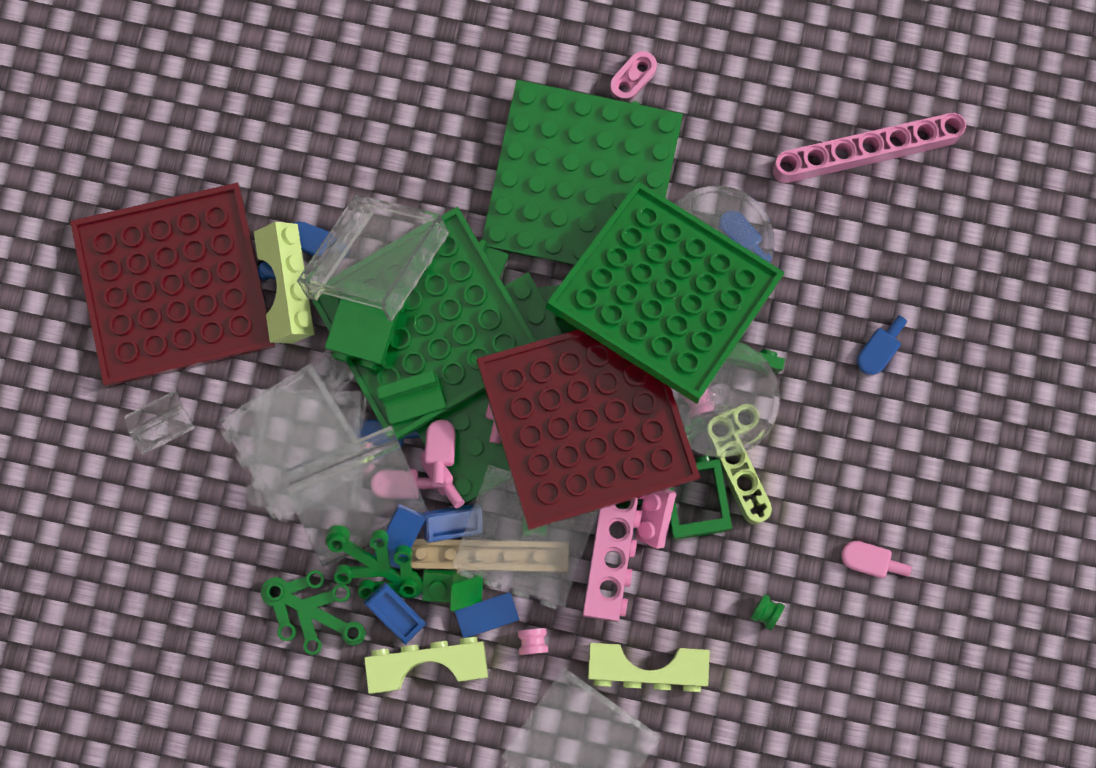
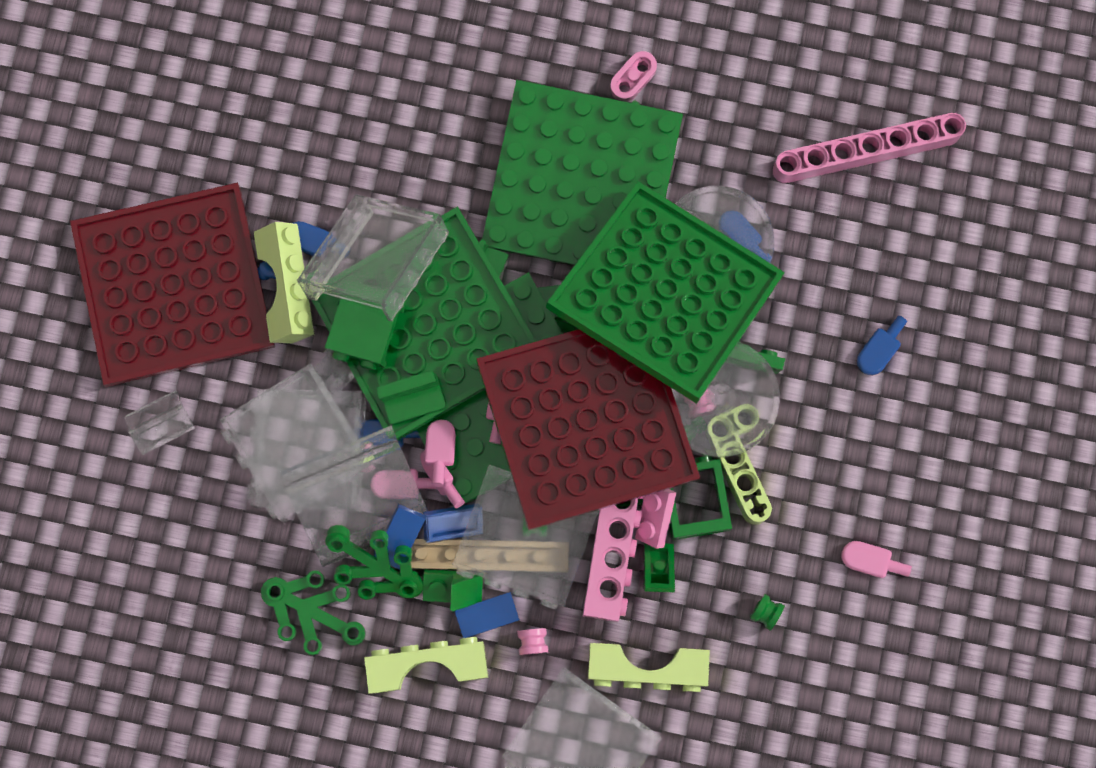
blue tile [363,582,426,645] -> none
none -> green slope [643,543,675,592]

